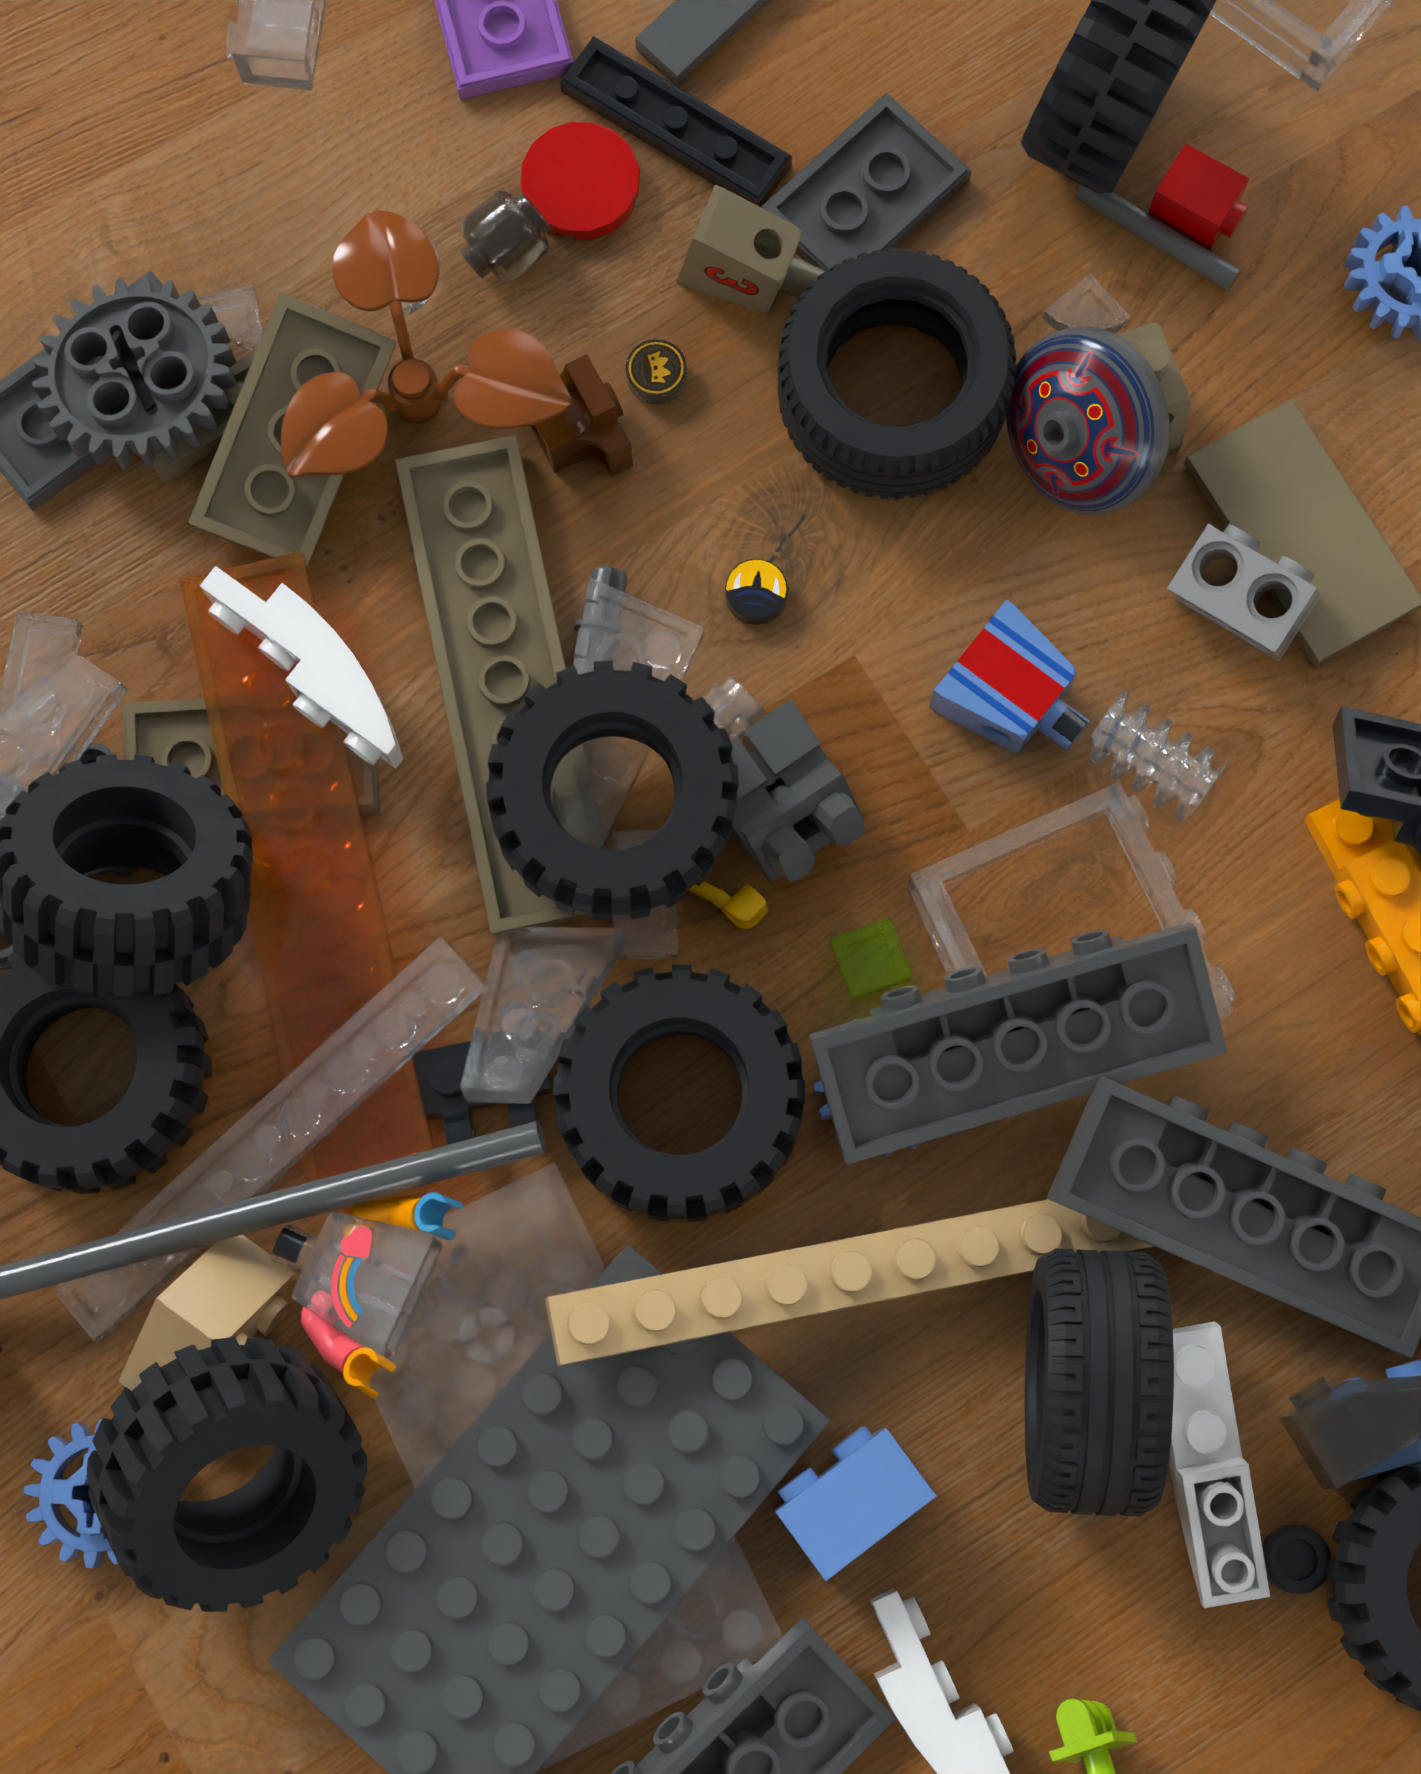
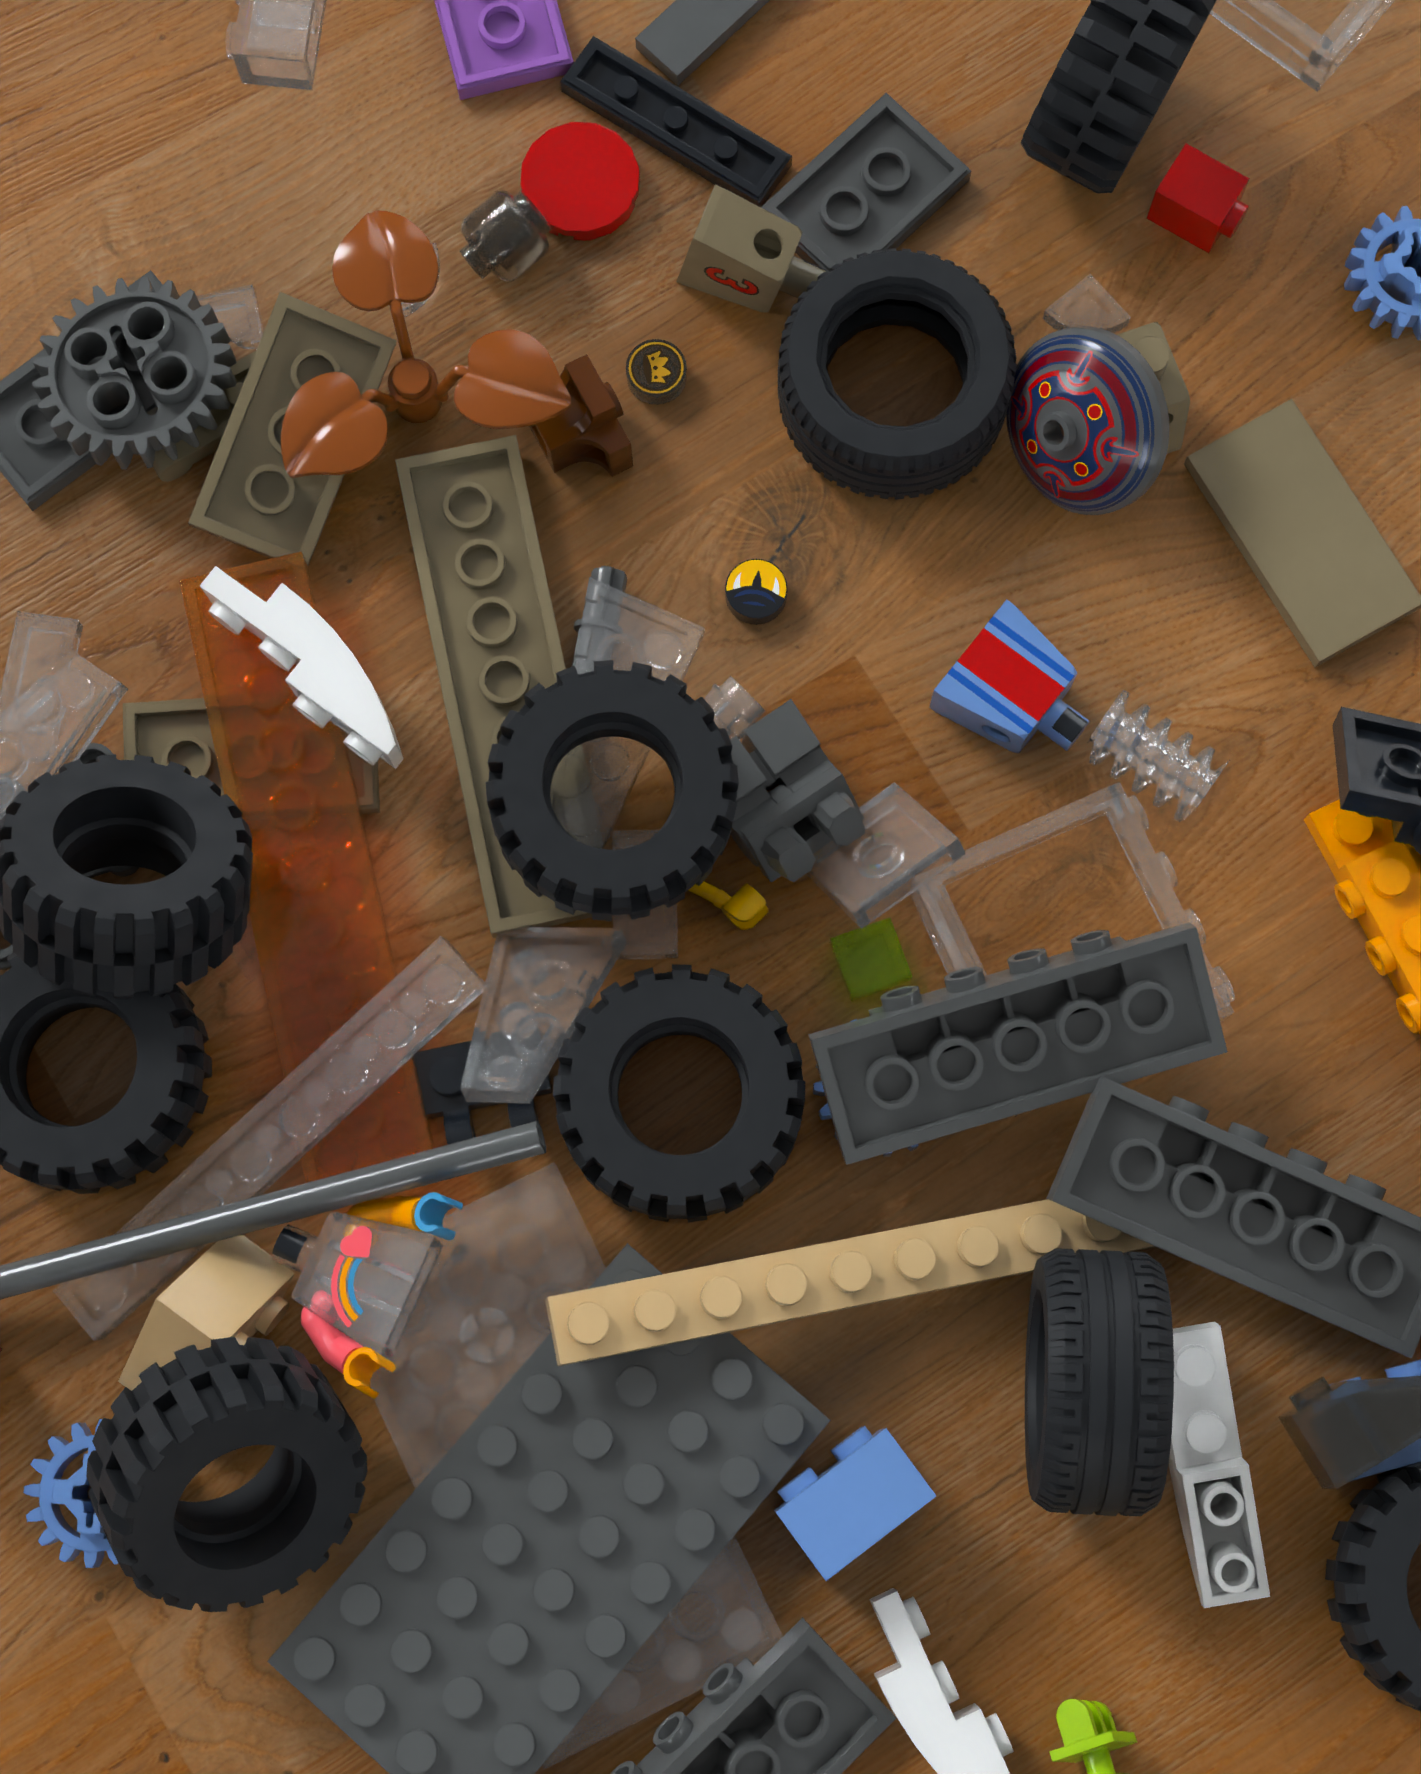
dark grey bar [1075,185,1241,291] -> none
light grey brick [1167,524,1320,661] -> none
black tile [1262,1525,1331,1594] -> none
none -> clear tile [806,782,966,929]

